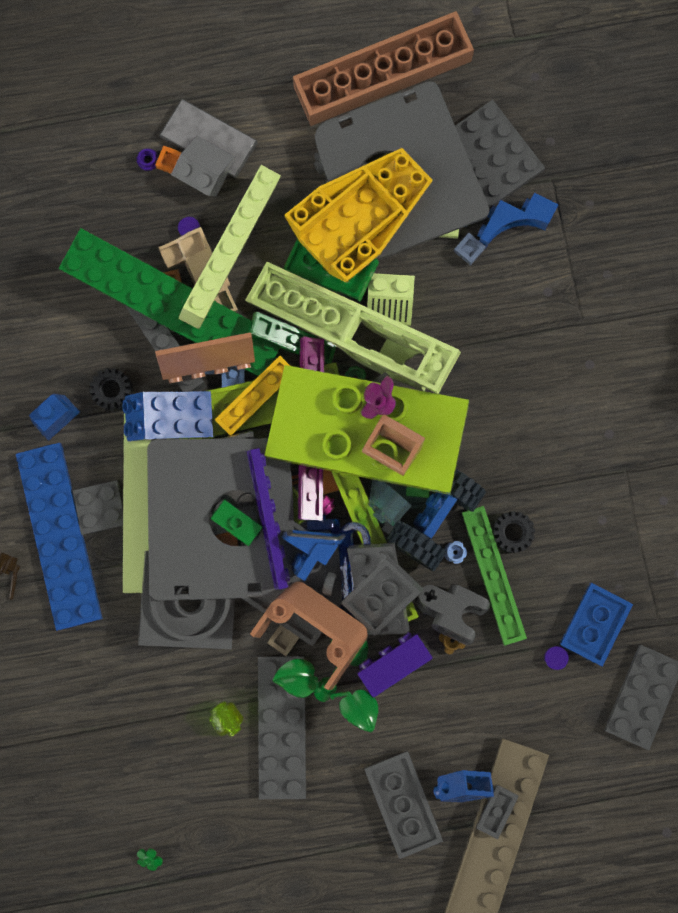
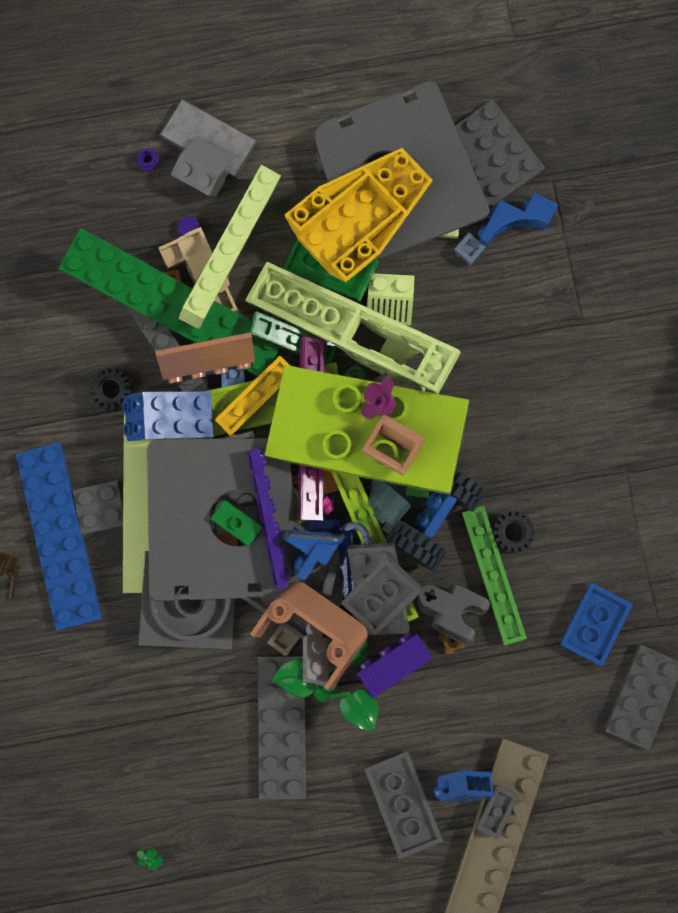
blue torso [29,394,80,441] -> none
orange plate [155,145,182,174] -> none
clear neon green head [209,701,244,737] -> none
nougat brick [293,11,474,126] -> none
light blue plate [445,541,467,564] -> none
dark purple tile [544,646,568,670] -> none
none -> light grey plate [303,623,328,686]

